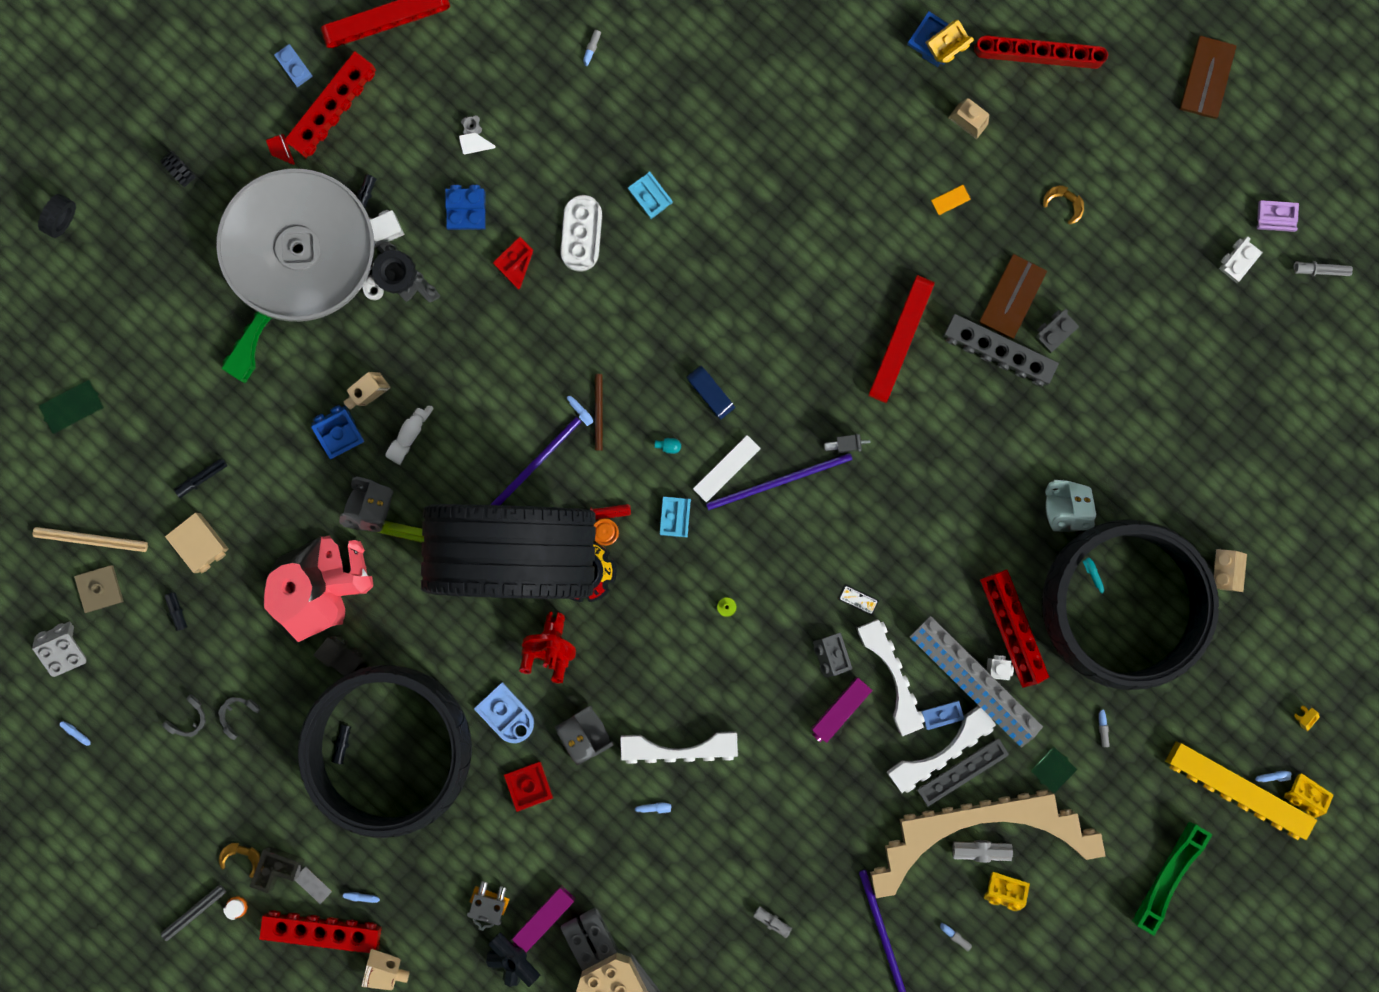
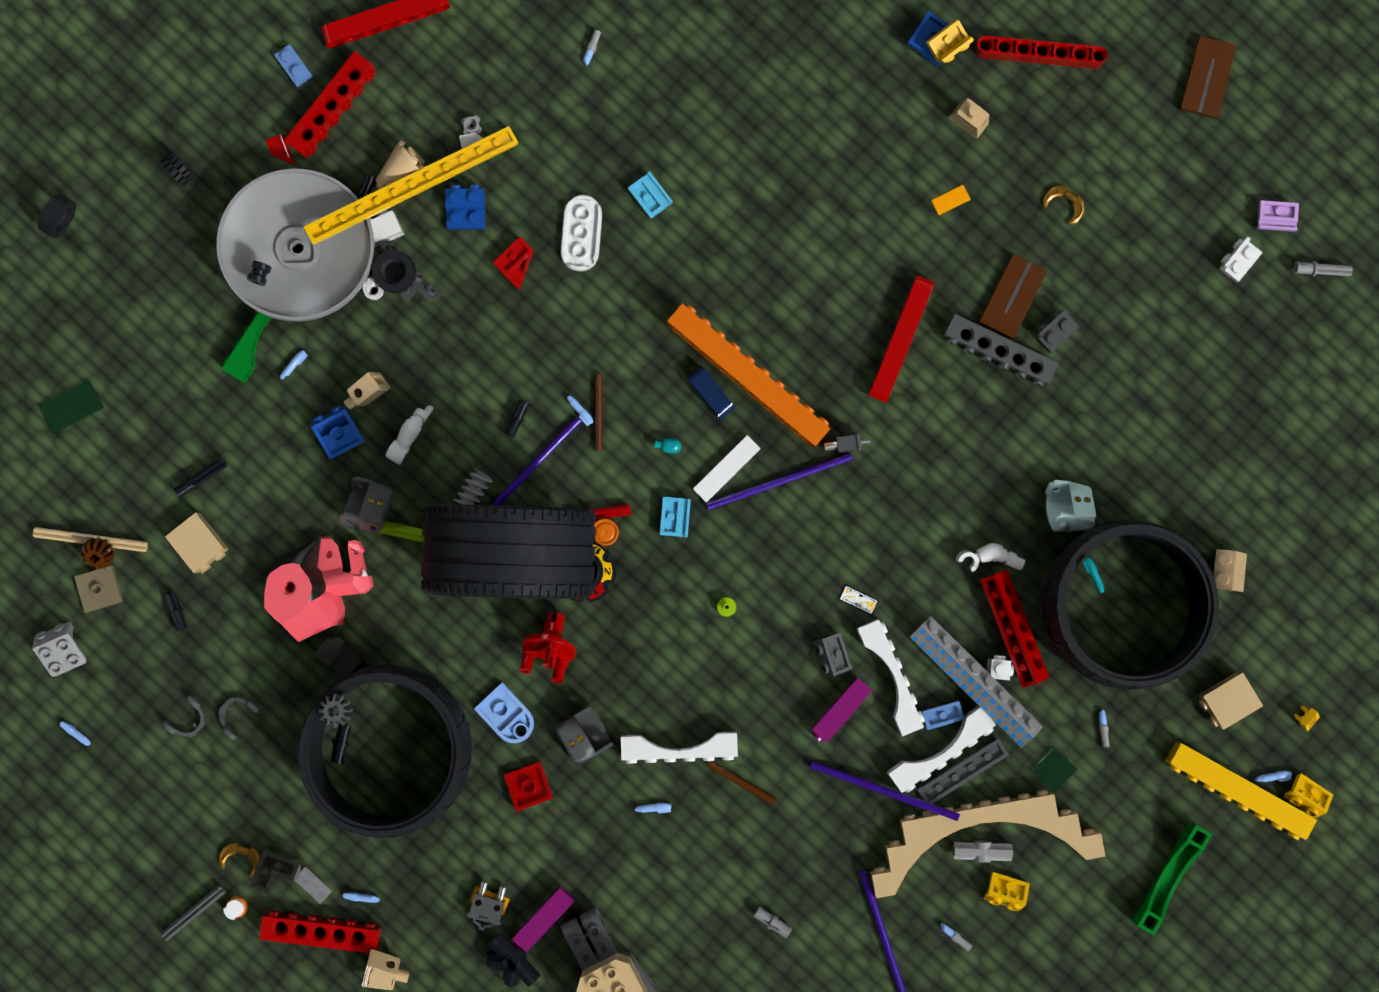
none -> reddish brown gear [80,537,116,570]
none -> black wheel [246,260,272,286]
none -> light blue piece [280,350,308,380]
none -> yellow plate [303,126,518,246]
none -> dark grey gear [318,693,353,728]
none -> tan cone [376,140,426,189]
none -> light grey piece [454,467,493,505]
none -> black axle [504,399,531,438]
none -> orange brick [667,303,830,449]
none -> reddish brown bar [706,761,776,805]
none -> dark purple piece [810,761,960,821]
none -> white piece [956,543,1025,572]
none -> tan brick [1198,672,1263,730]

